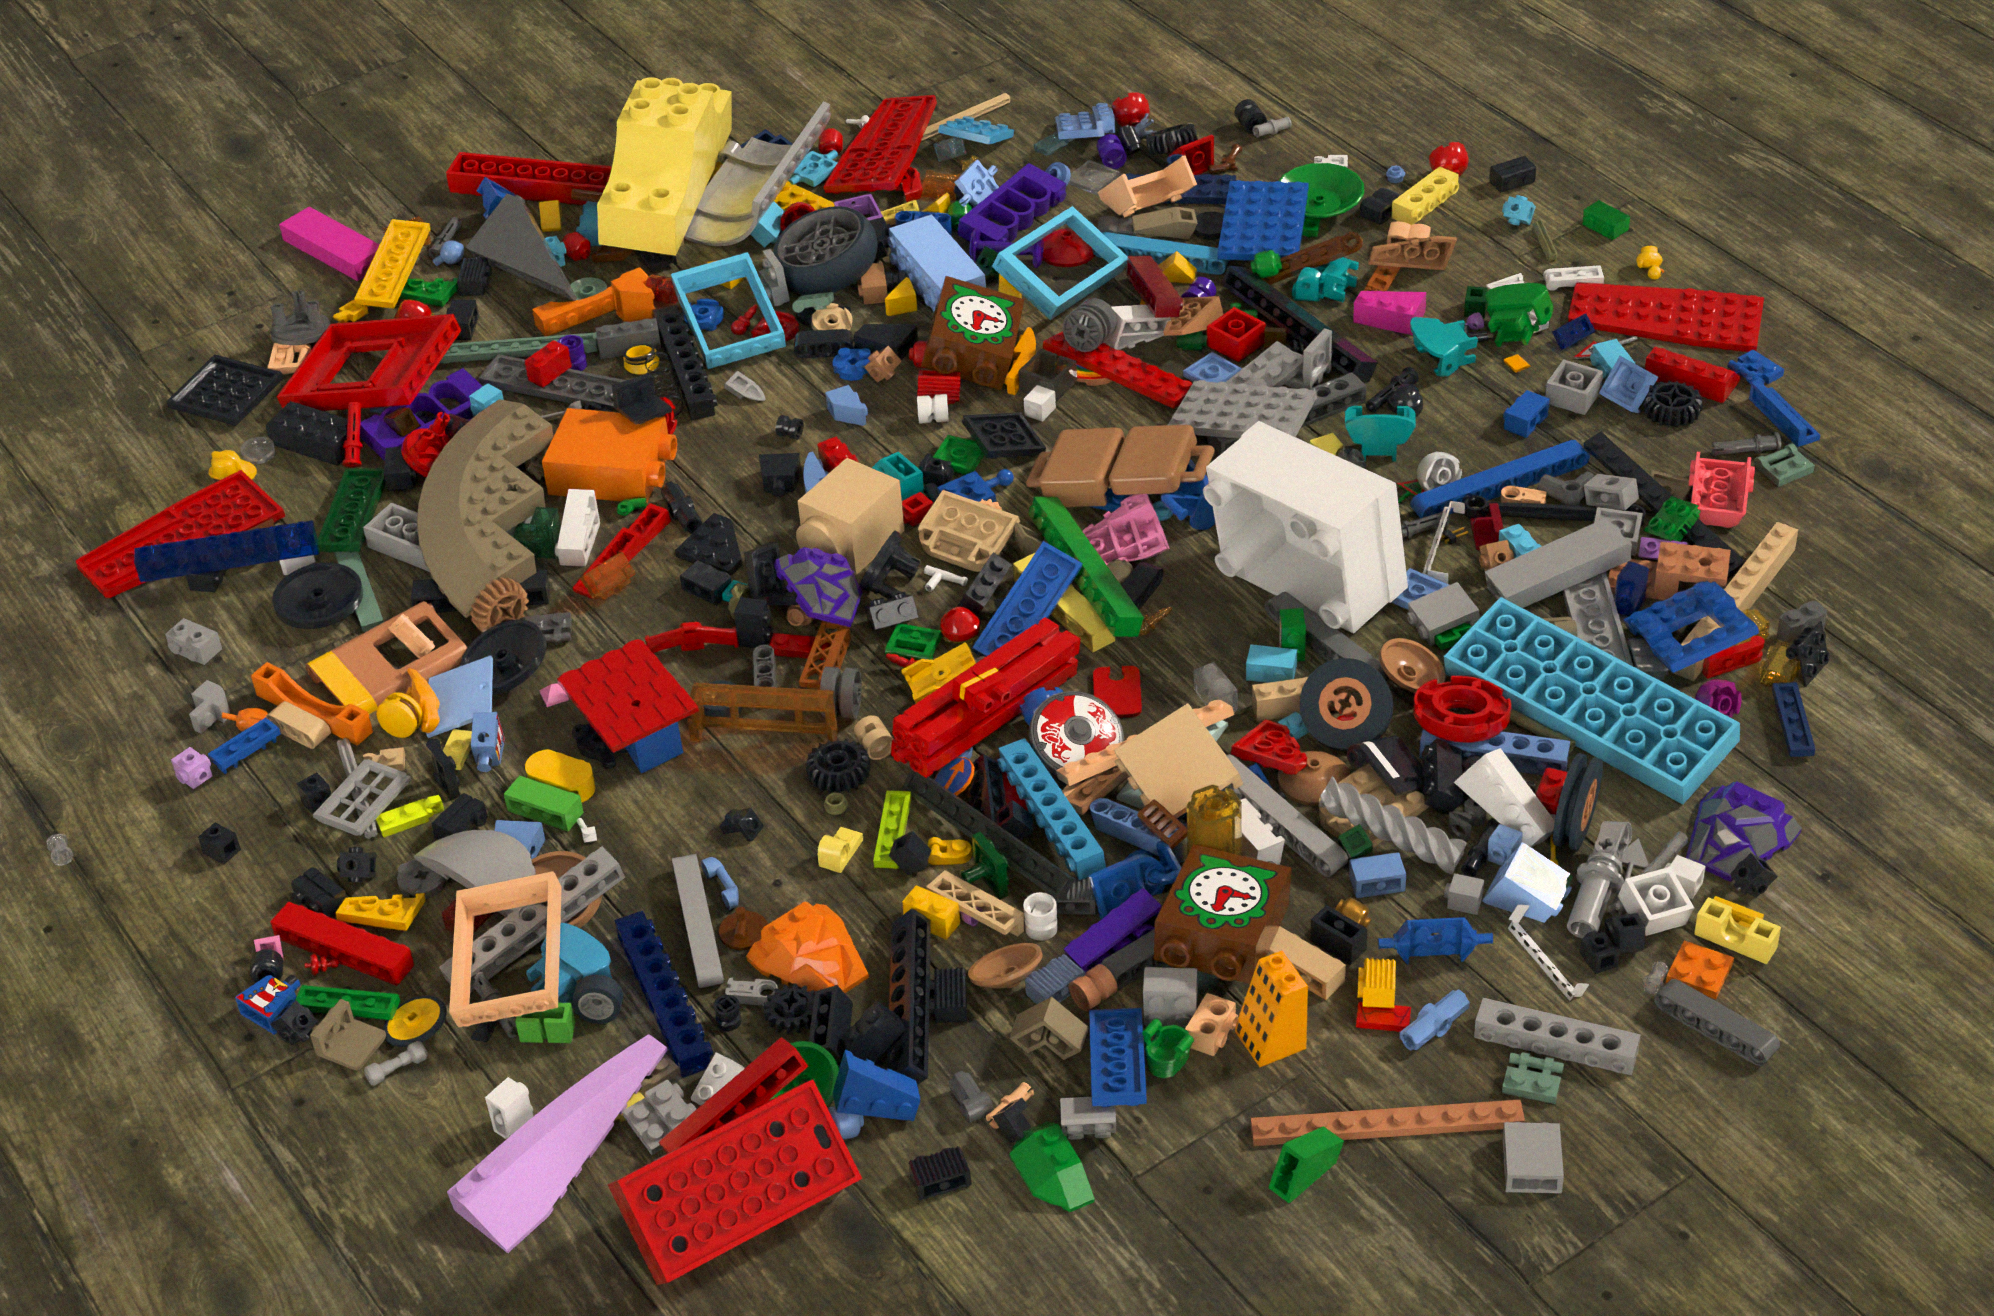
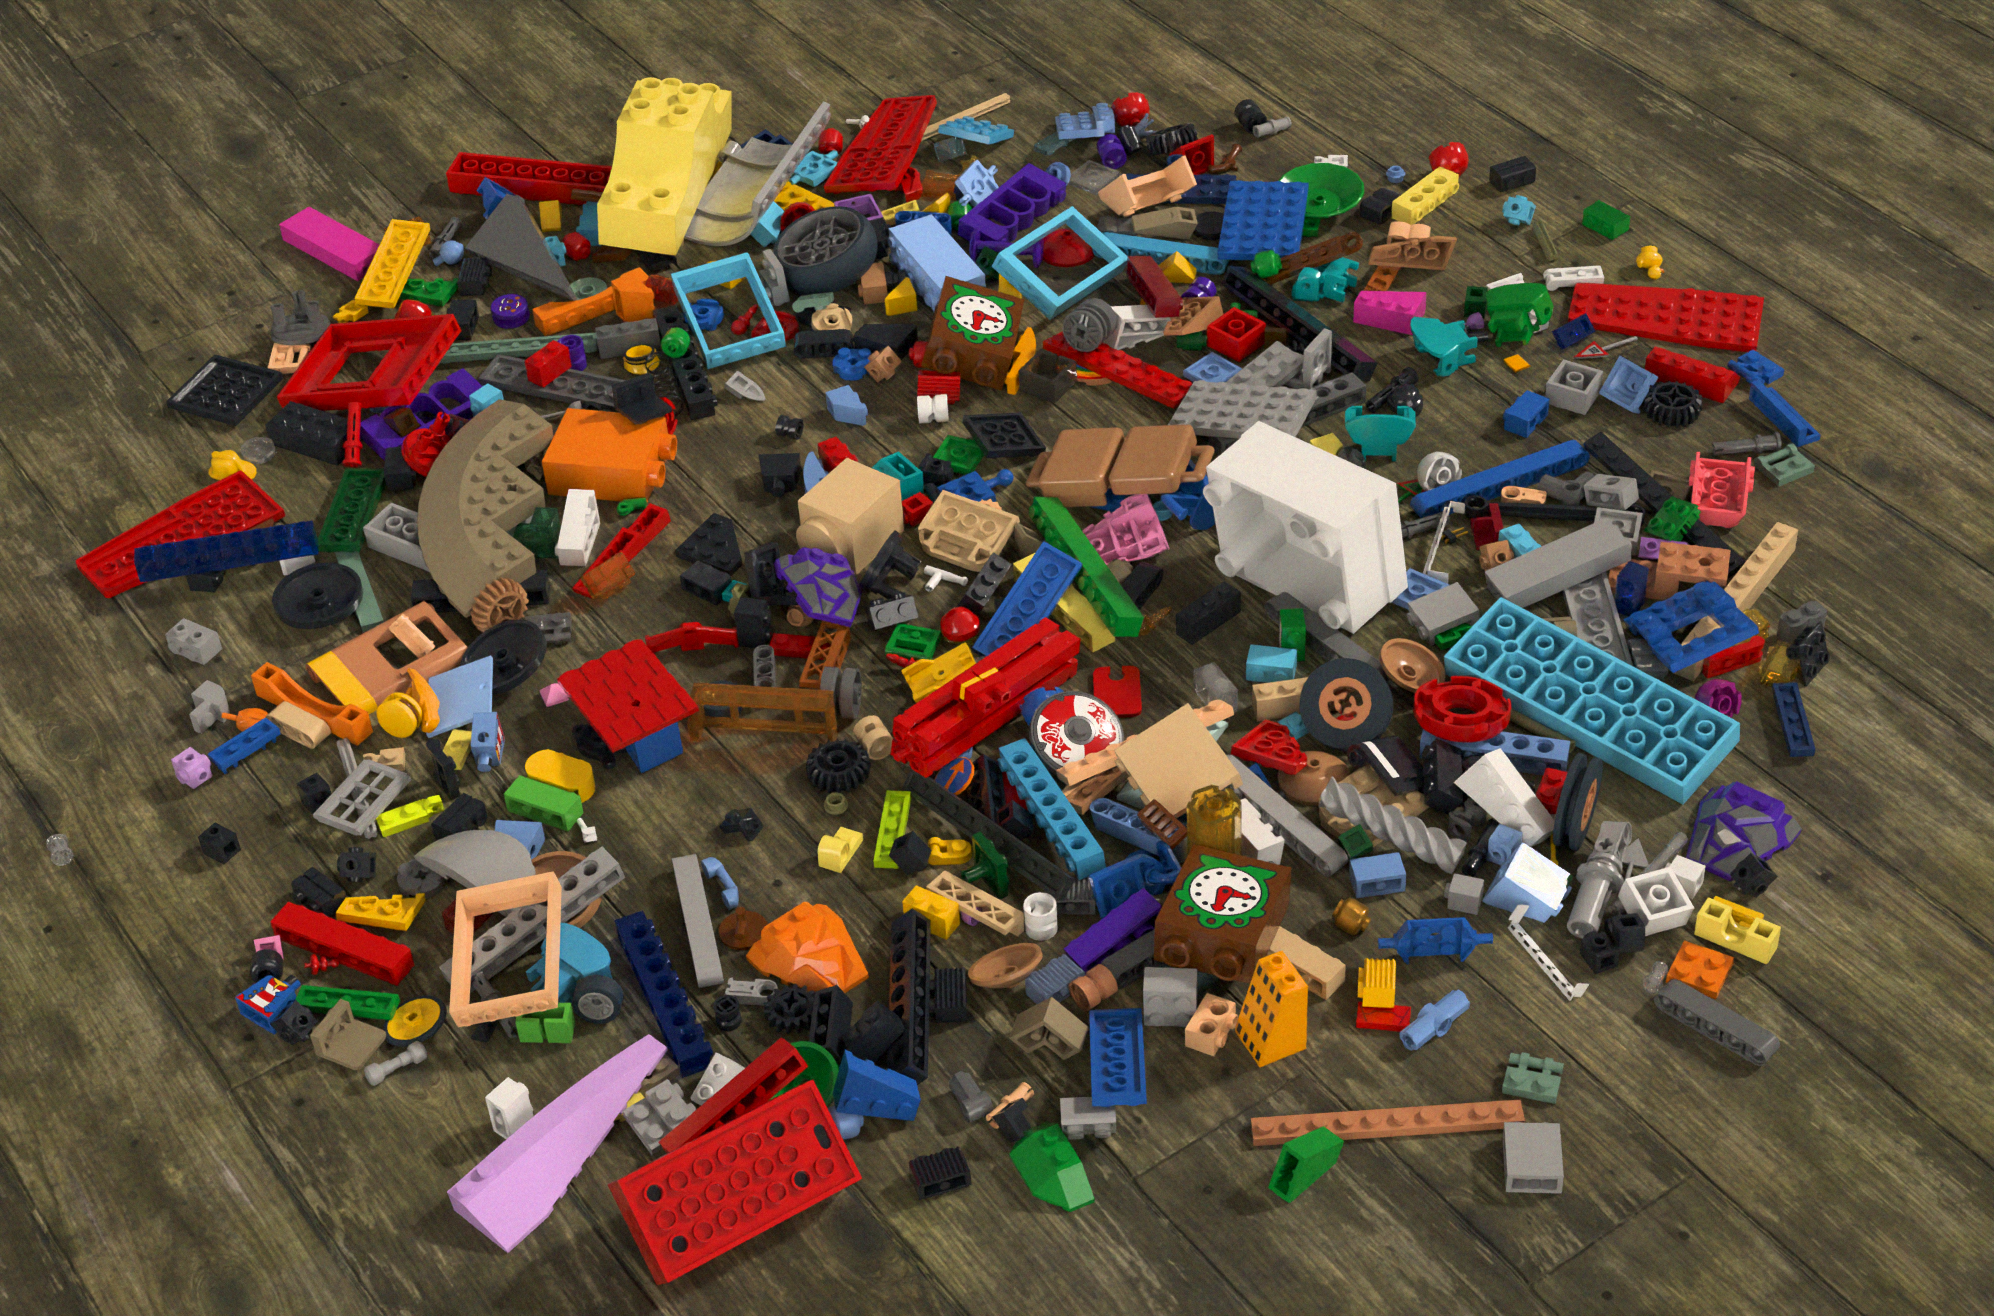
black piece [661,481,702,534] -> none
white brick [1024,385,1056,422] -> none
green piece [1142,1018,1194,1078] -> none
black brick [1310,905,1368,964] -> none
light grey brick [1474,998,1641,1075] -> none
medium azure brick [1590,339,1635,380] -> none
none -> dark purple head [490,294,530,329]
none -> green head [661,327,690,358]
none -> black brick [1176,581,1241,645]

